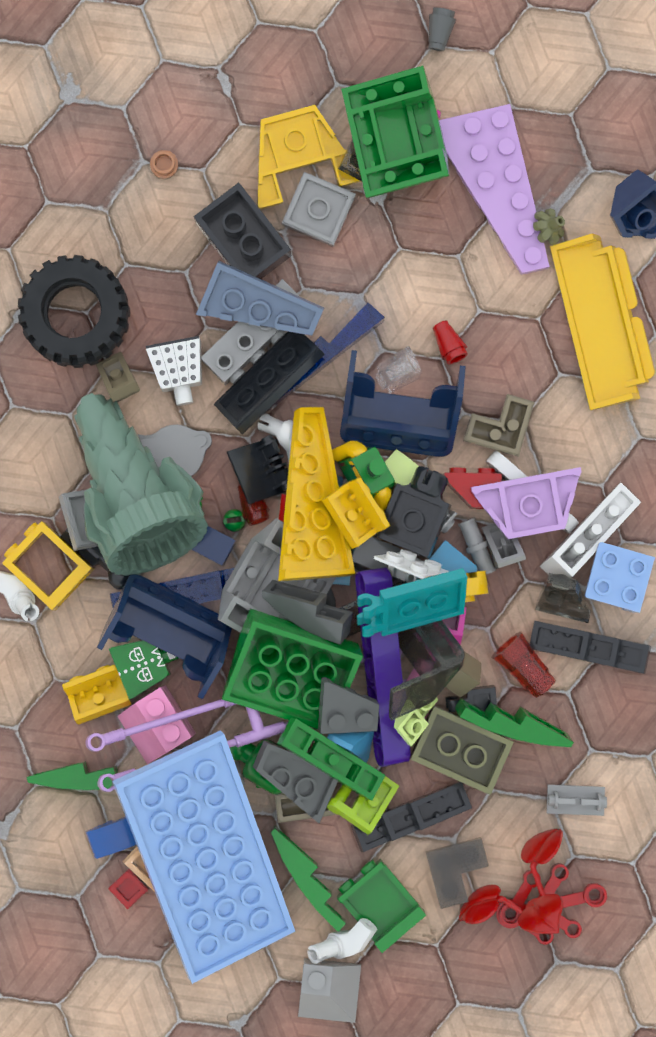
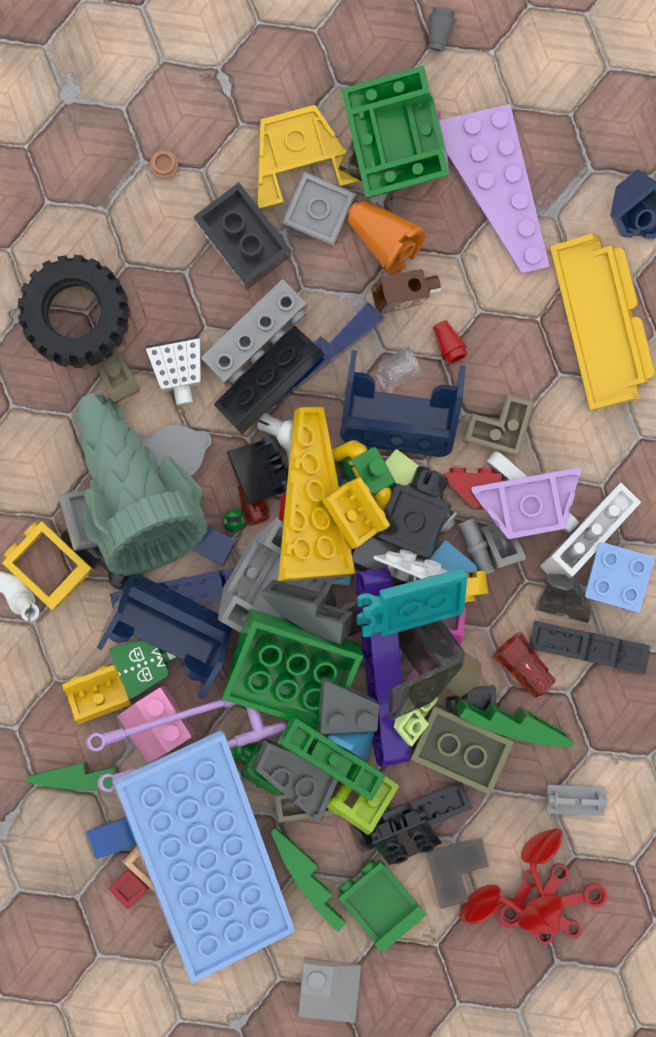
sand blue wing [196,261,324,336] -> none
white arm [307,918,377,964] -> none
olive plant [533,208,565,245] -> none
none -> orange cone [347,200,426,275]
none -> reddish brown torso [370,269,441,316]
none -> black hinge [371,809,442,865]

